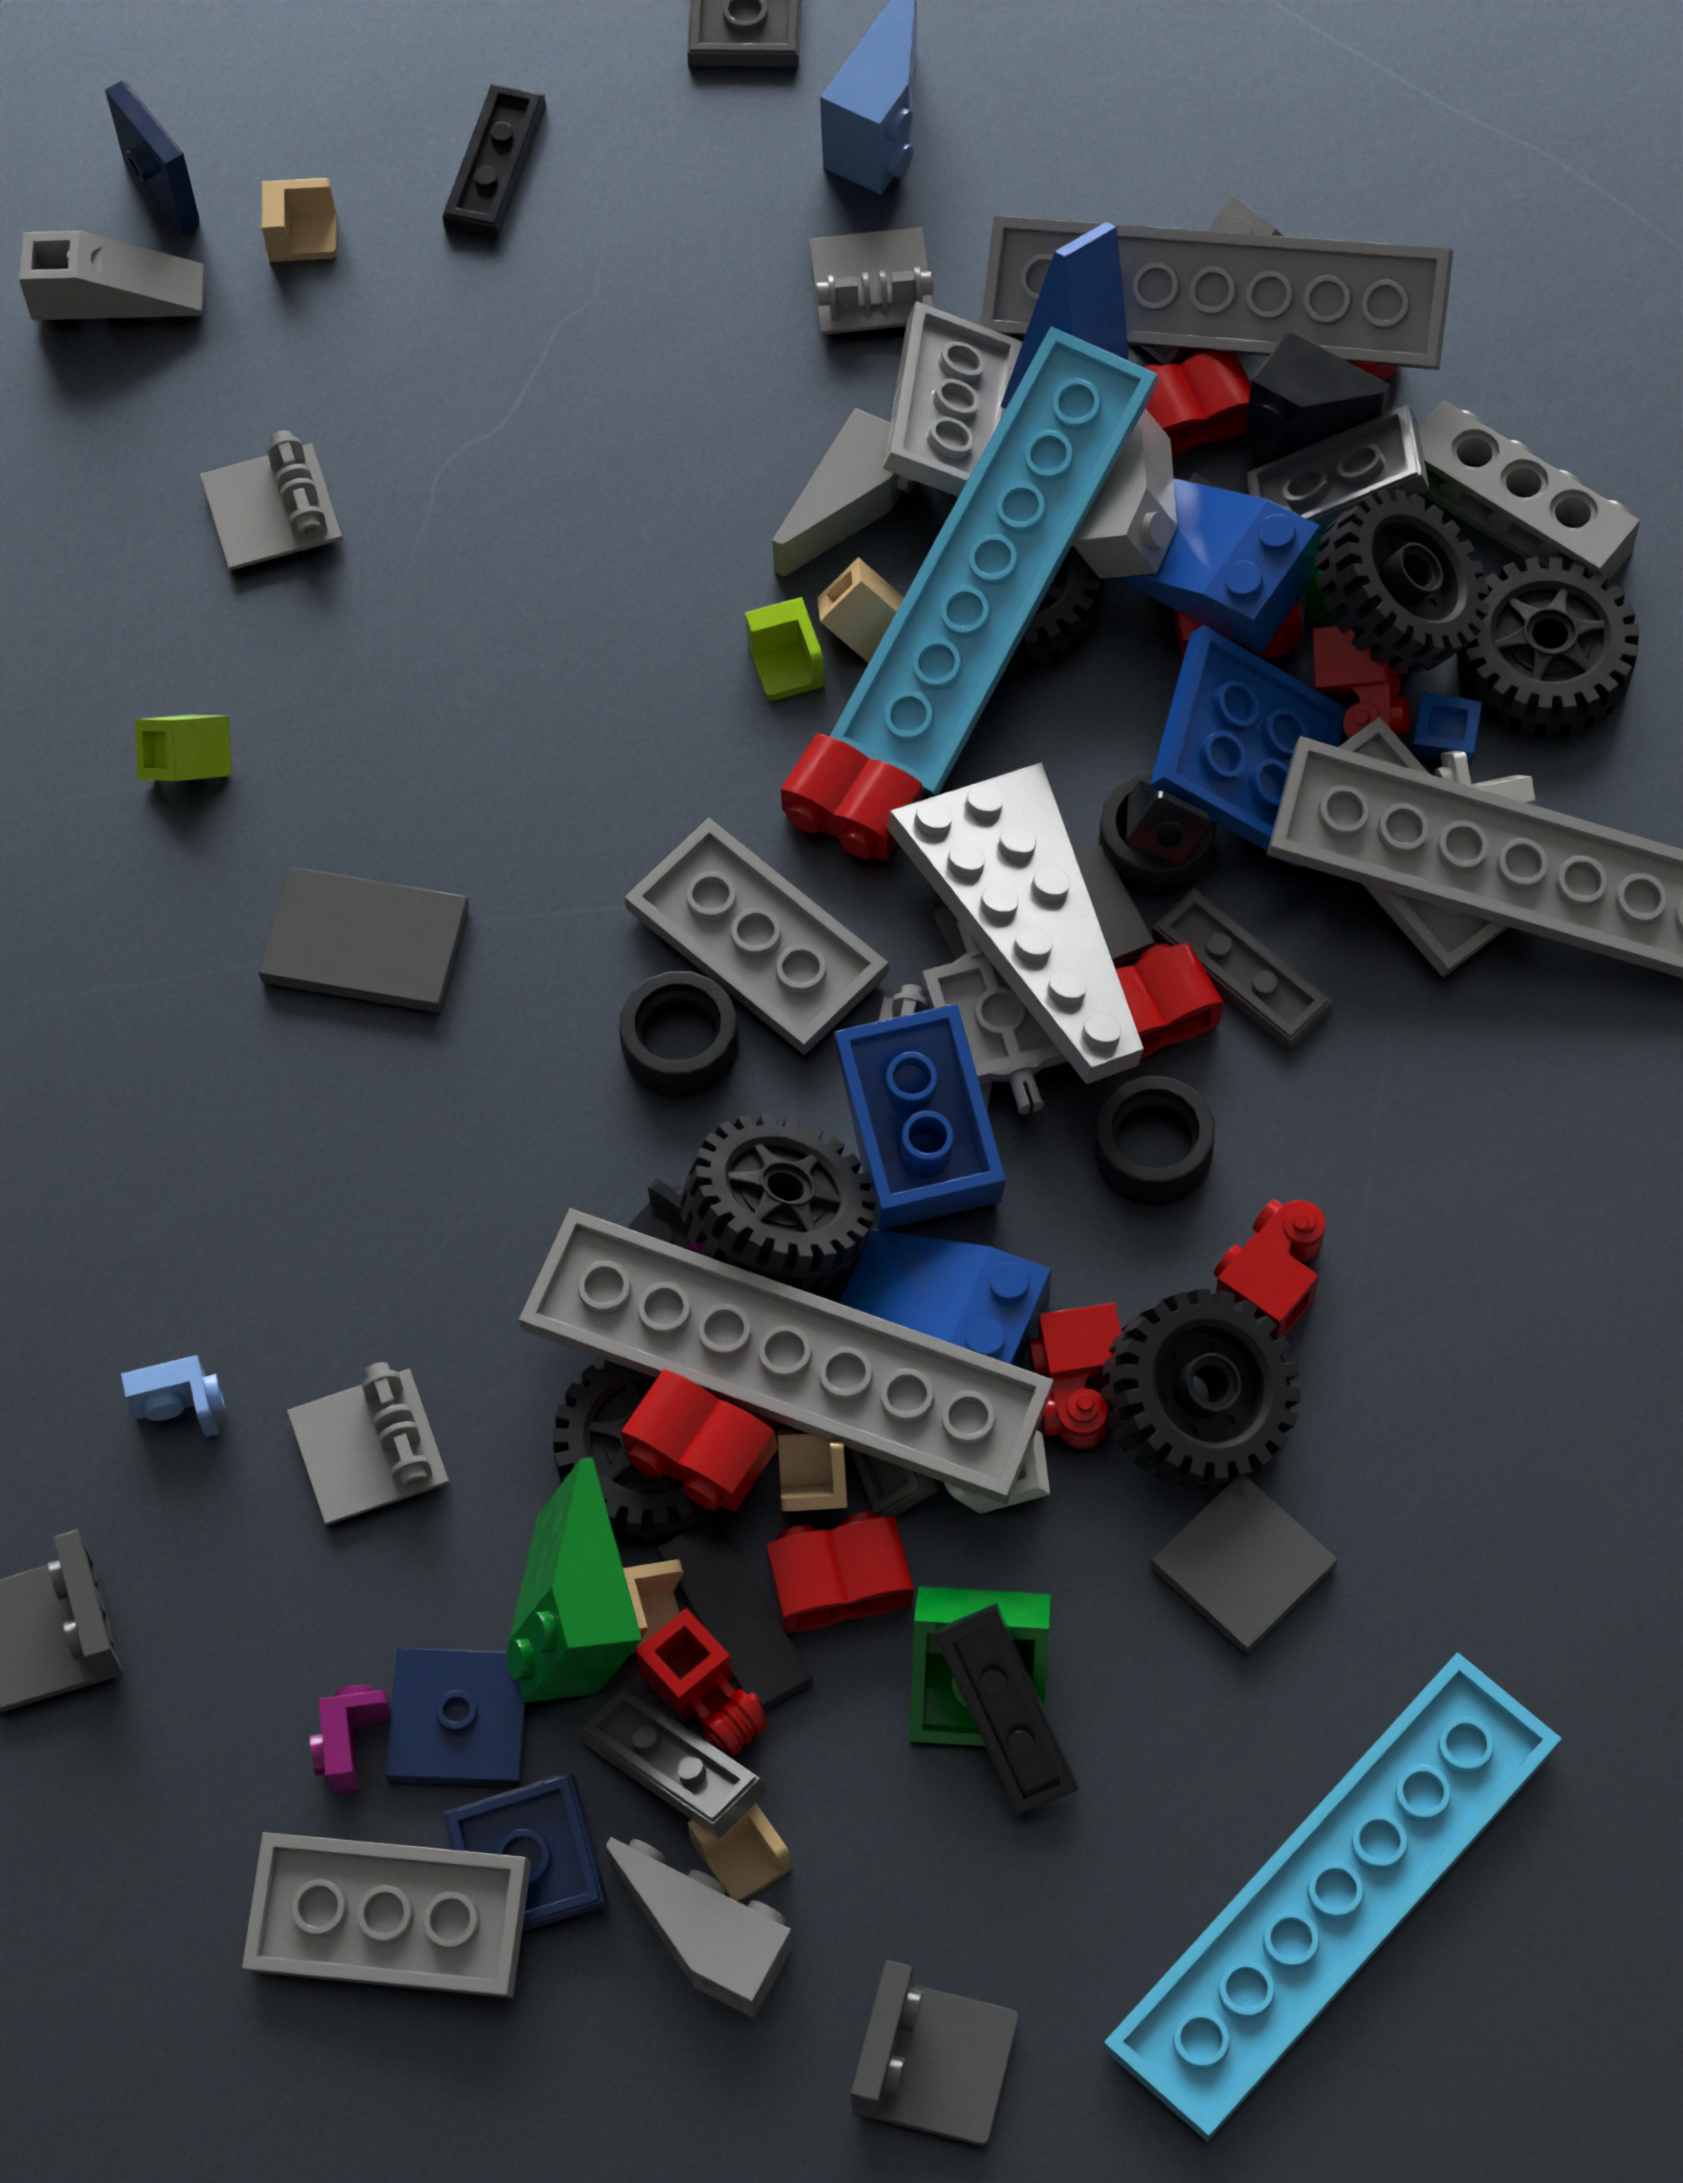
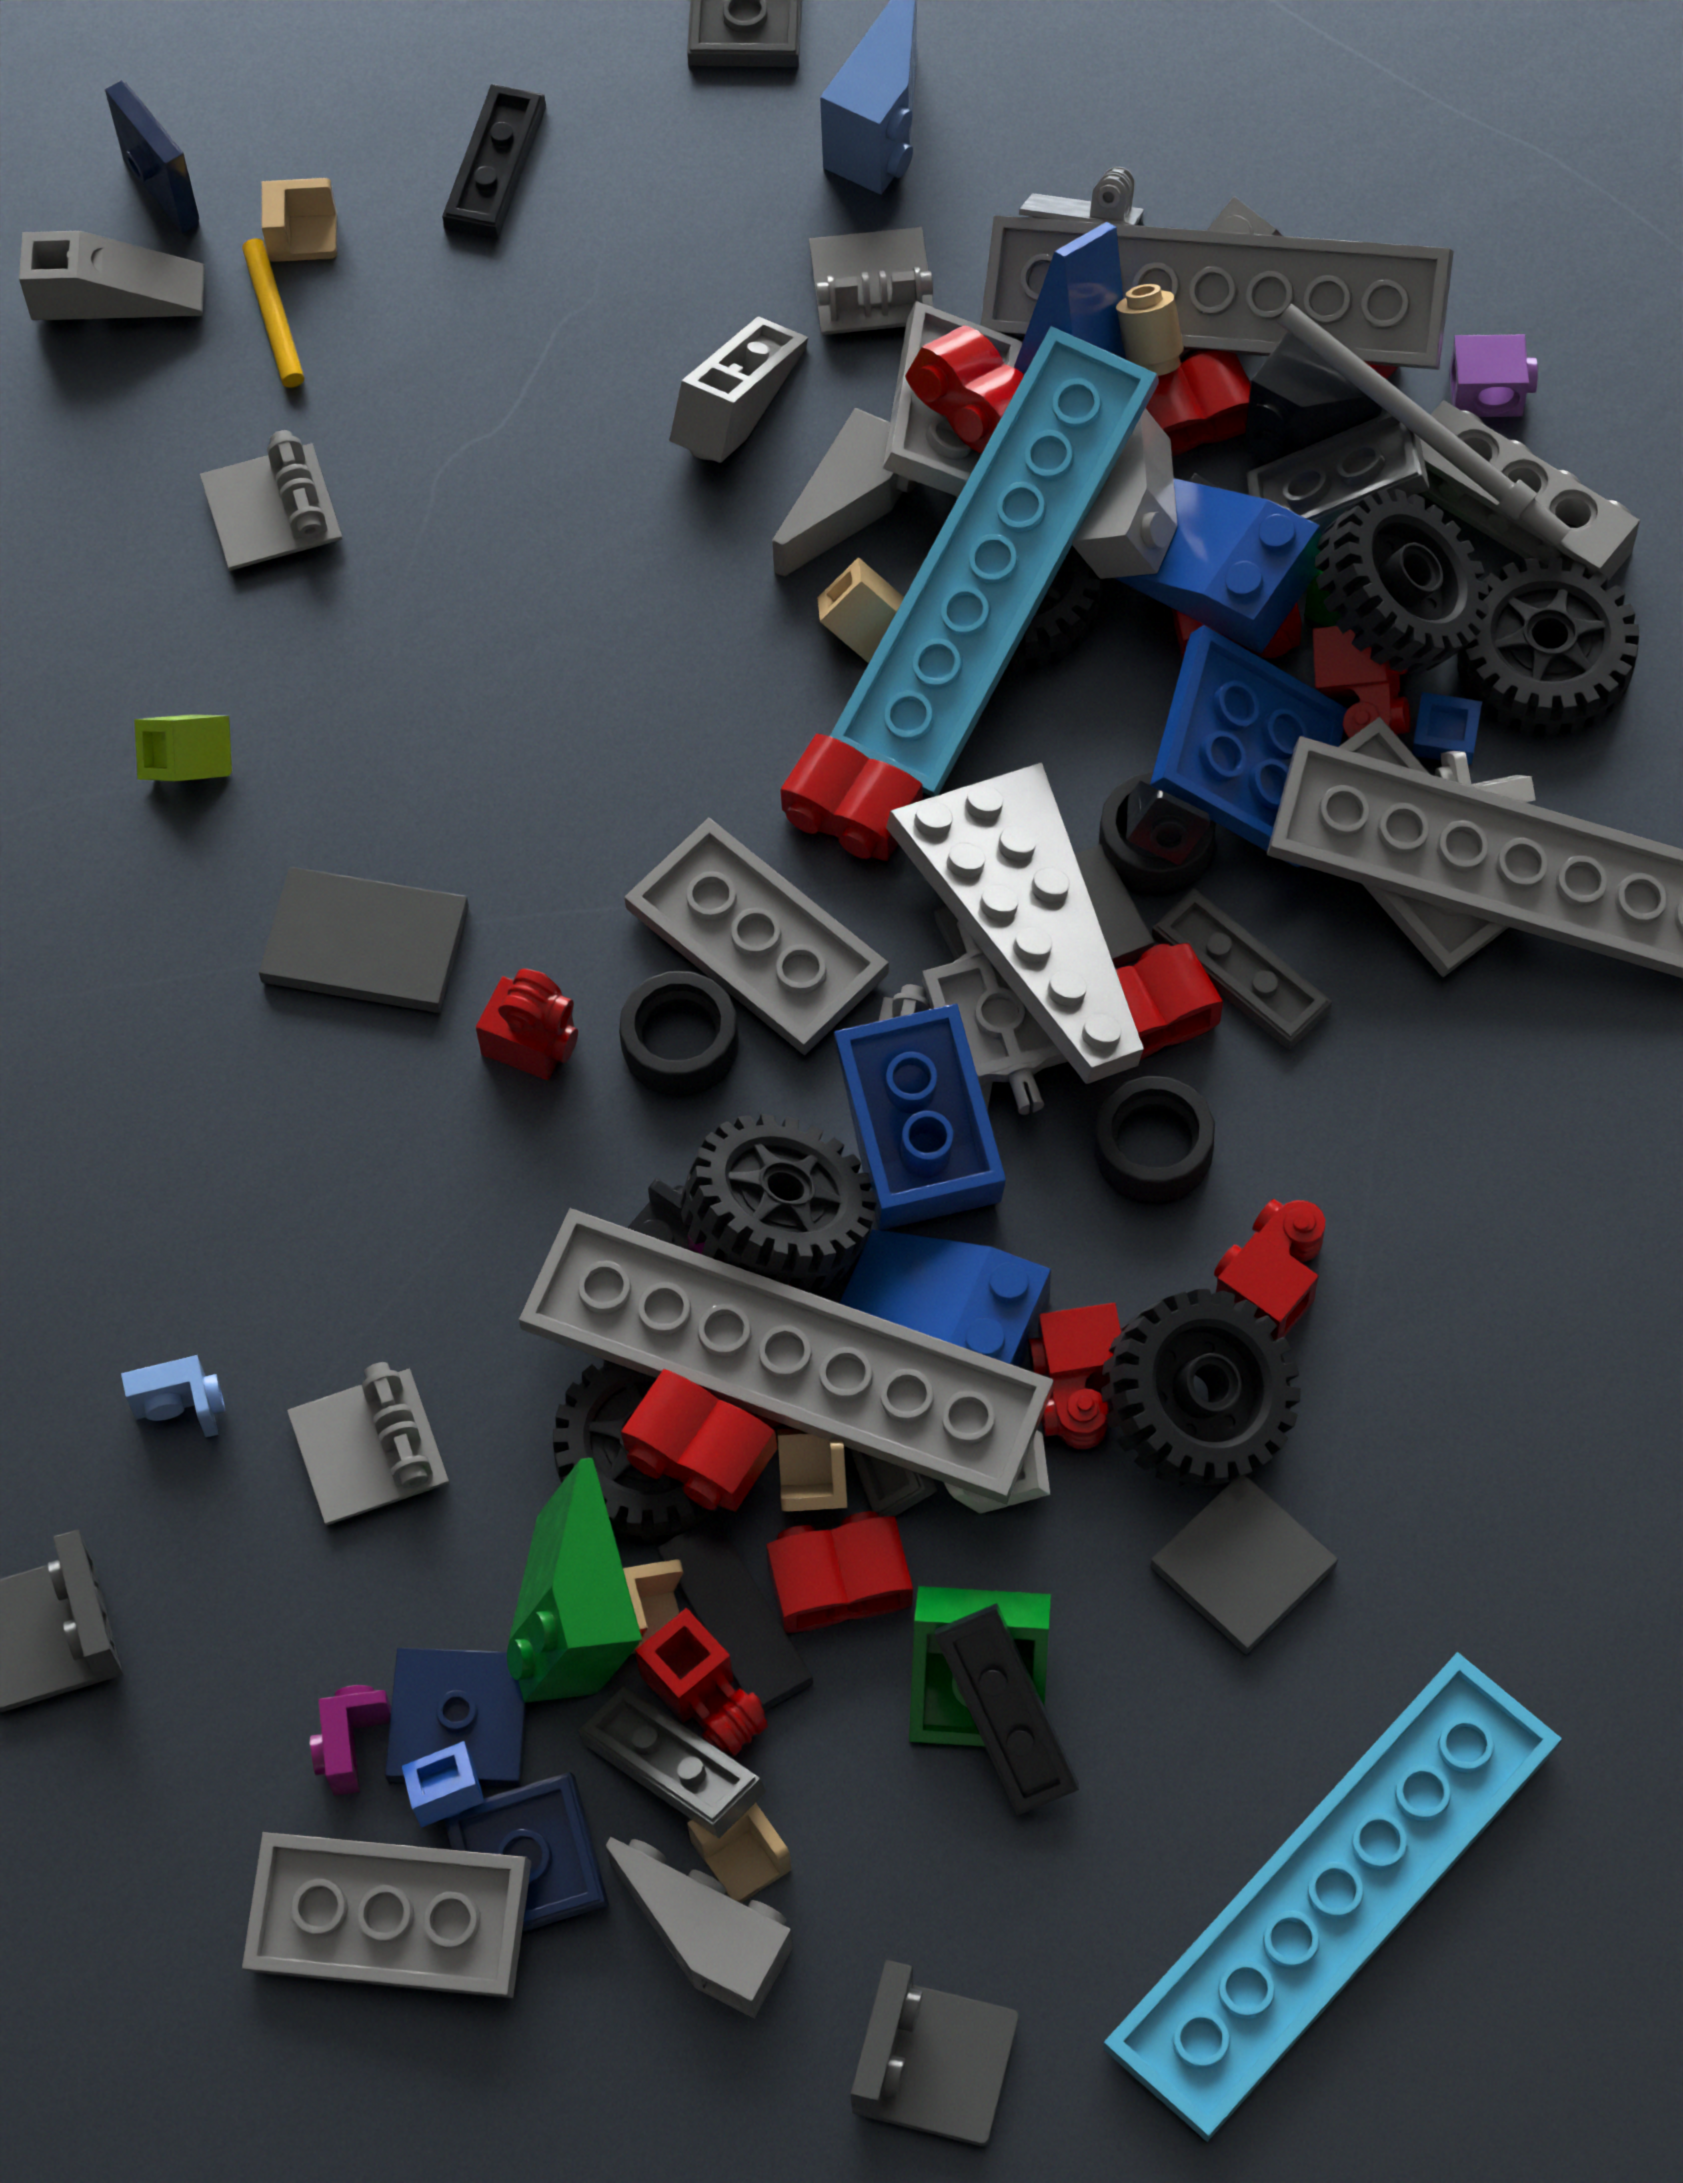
lime panel [745,597,825,701] -> none
none -> yellow bar [242,238,305,388]
none -> blue plate [402,1741,484,1828]
none -> red brick [476,969,578,1080]
none -> light grey slope [669,316,809,463]
none -> red brick [905,325,1025,454]
none -> light grey hinge [1019,167,1144,225]
none -> tan brick [1116,284,1184,376]
none -> light grey bar [1277,304,1571,547]
none -> medium lavender brick [1449,334,1538,417]

